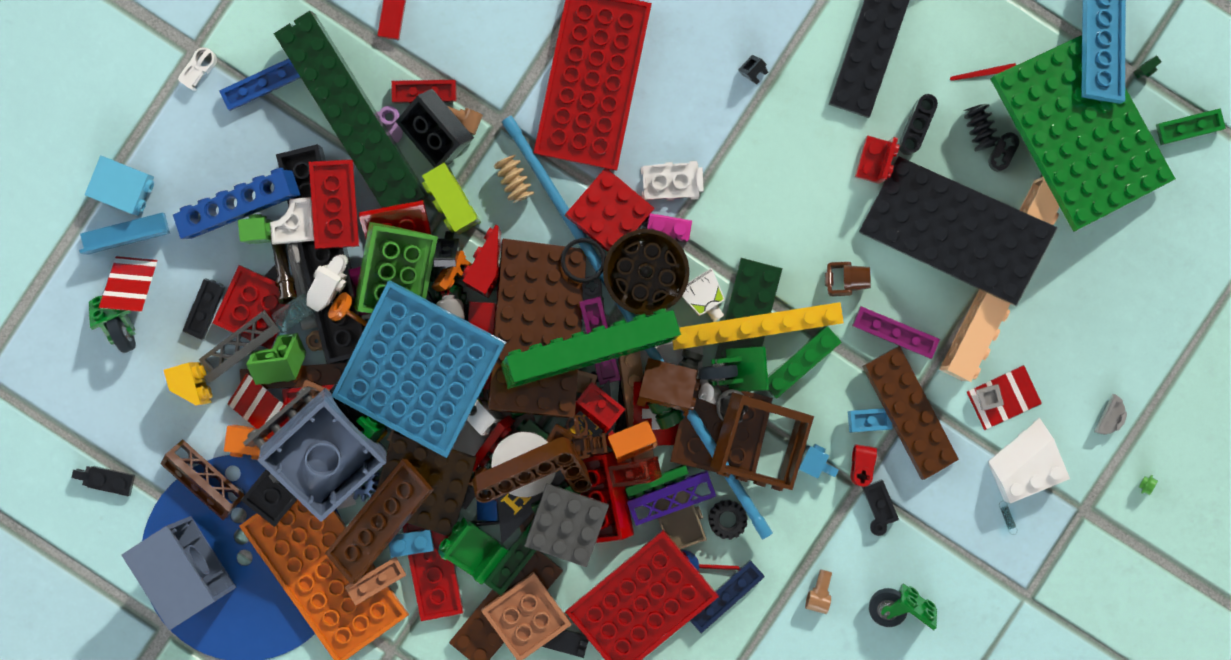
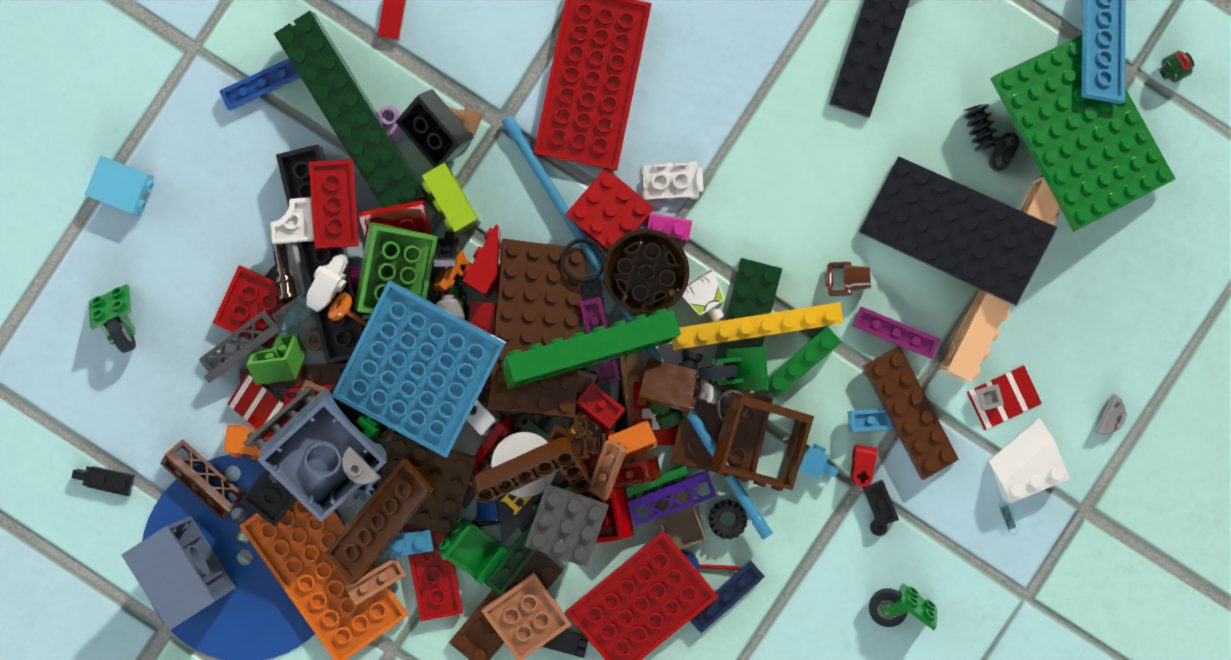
dark azure panel [79,212,170,255] -> none
red sticker [99,256,158,312] -> none
yellow slope [163,362,213,405] -> none
blue brick [173,168,300,239] -> none
white piece [178,47,217,91] -> none
black hinge [183,278,225,340] -> none
bright green brick [238,214,274,244] -> none
red plate [391,80,457,103] -> none
tan piece [494,155,534,203] -> none
black tile [738,55,768,84] -> none
medium nougat pin [805,569,832,614] -> none
red bracket [855,135,900,184] -> none
black beam [899,94,938,155] -> none
red sticker [950,63,1016,81] -> none
dark green plate [1133,55,1162,78] -> none
bright green plate [1139,475,1158,495] -> none
green plate [1156,108,1226,145] -> none
none -> light grey plate [343,446,381,484]
none -> nougat hinge [588,439,627,501]
none -> dark green head [1159,51,1195,83]

